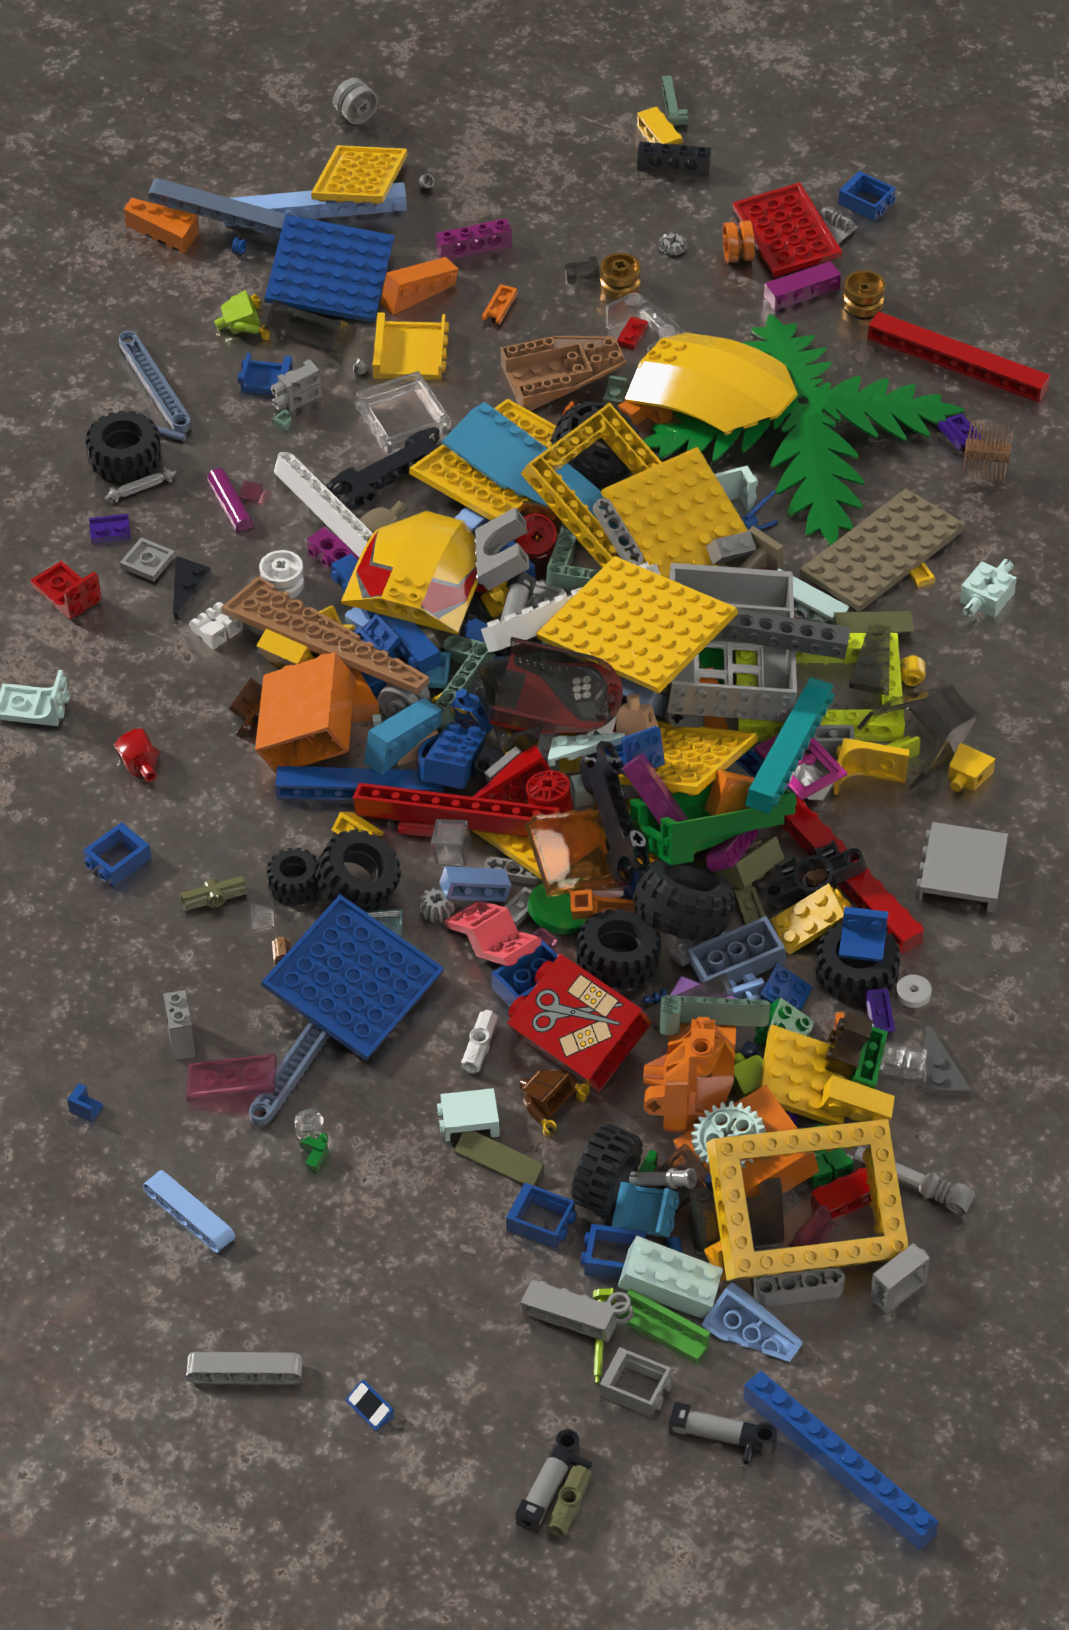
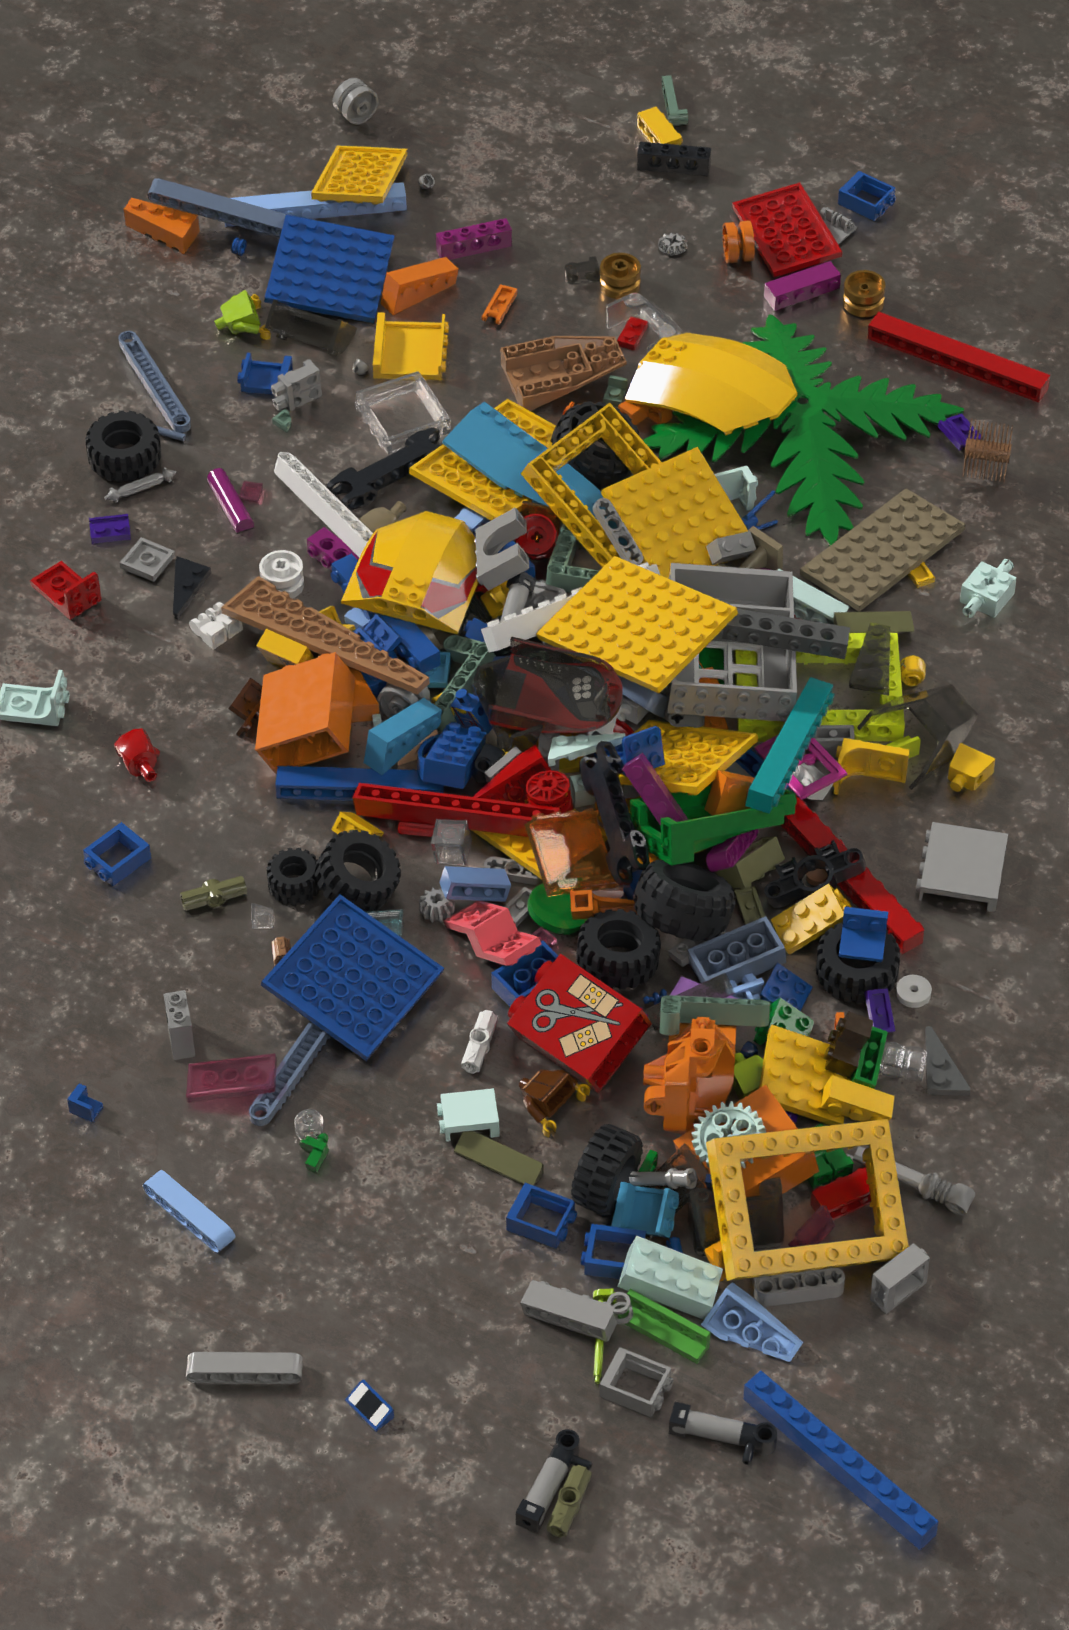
light nougat torso [616,694,658,736] -> none

